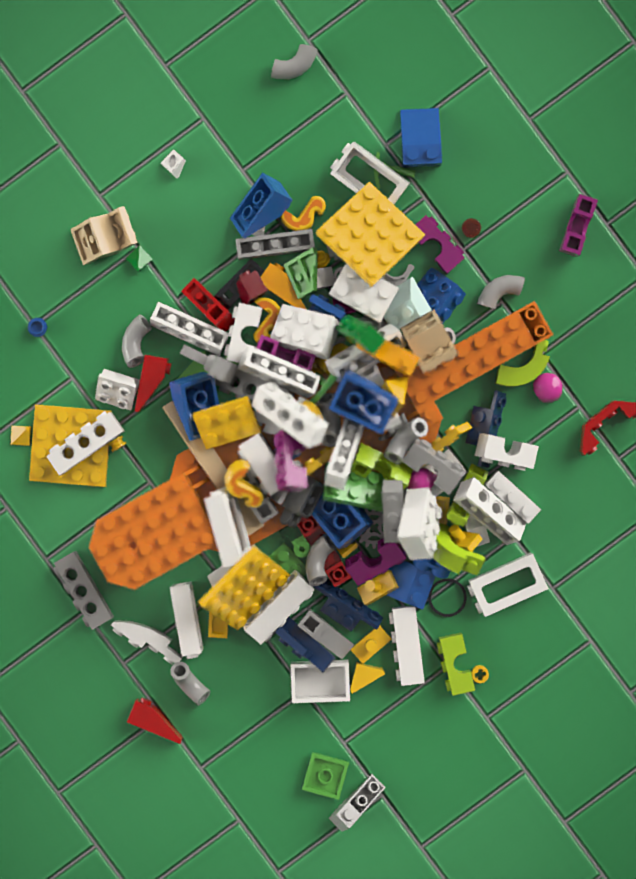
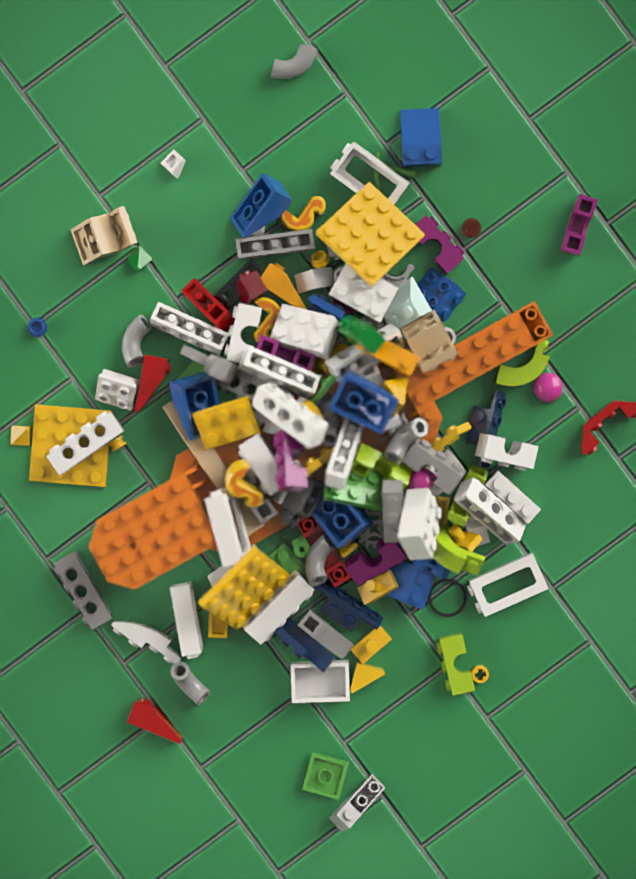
bright green wing [284,247,317,299] -> none
white brick [389,605,424,686] -> none
light grey cylinder [477,275,525,309] -> none

